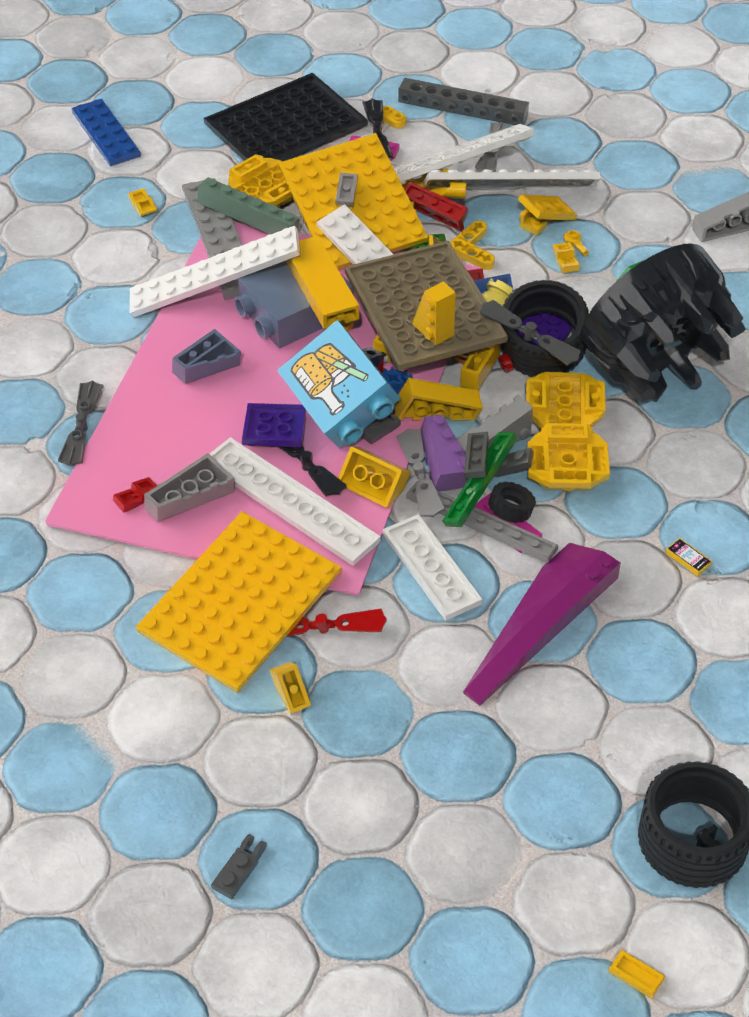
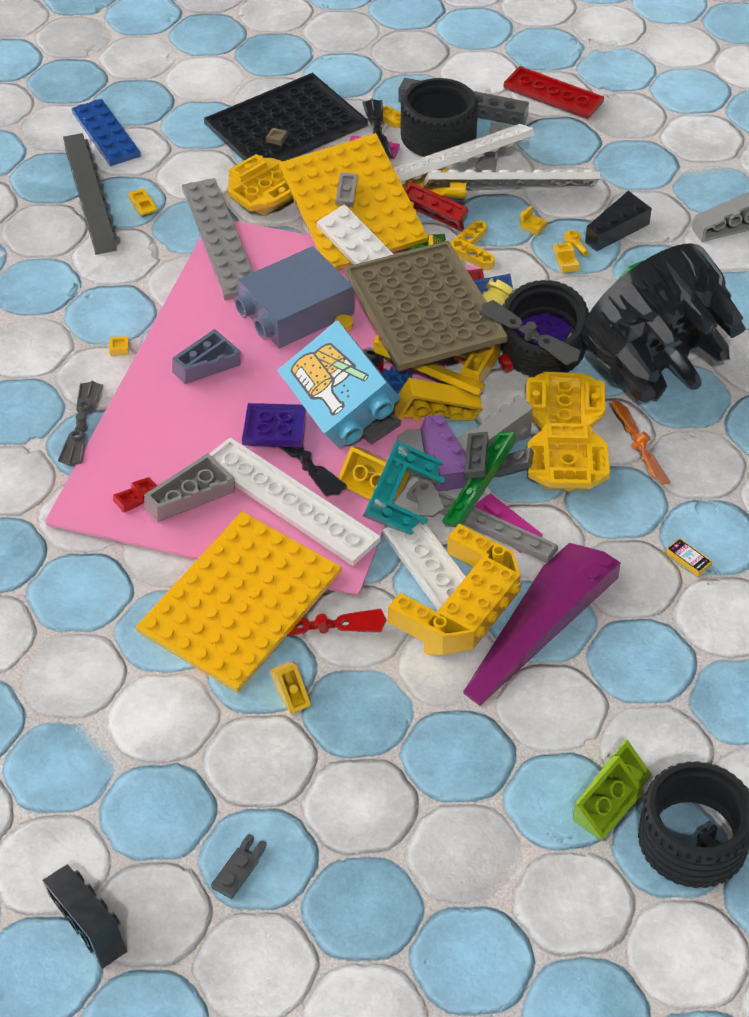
white plate [130,226,300,318] -> none
sand green brick [197,177,300,234] -> none
yellow brick [285,236,359,329] -> none
yellow wedge [412,281,456,346] -> none
black tyre [488,481,536,523] -> none
yellow tile [518,194,577,220] -> none
yellow tile [608,949,665,999] -> none
none -> black wedge [42,864,127,969]
none -> dark grey brick [63,133,118,255]
none -> yellow tile [109,336,129,356]
none -> dark tan tile [266,128,288,146]
none -> teal wedge [362,440,445,535]
none -> yellow tile [373,341,486,396]
none -> yellow wedge [388,524,521,655]
none -> black tyre [401,78,478,157]
none -> red plate [503,66,604,119]
none -> lime slope [573,740,652,840]
none -> black wedge [585,190,652,252]
none -> orange piece [611,400,671,485]

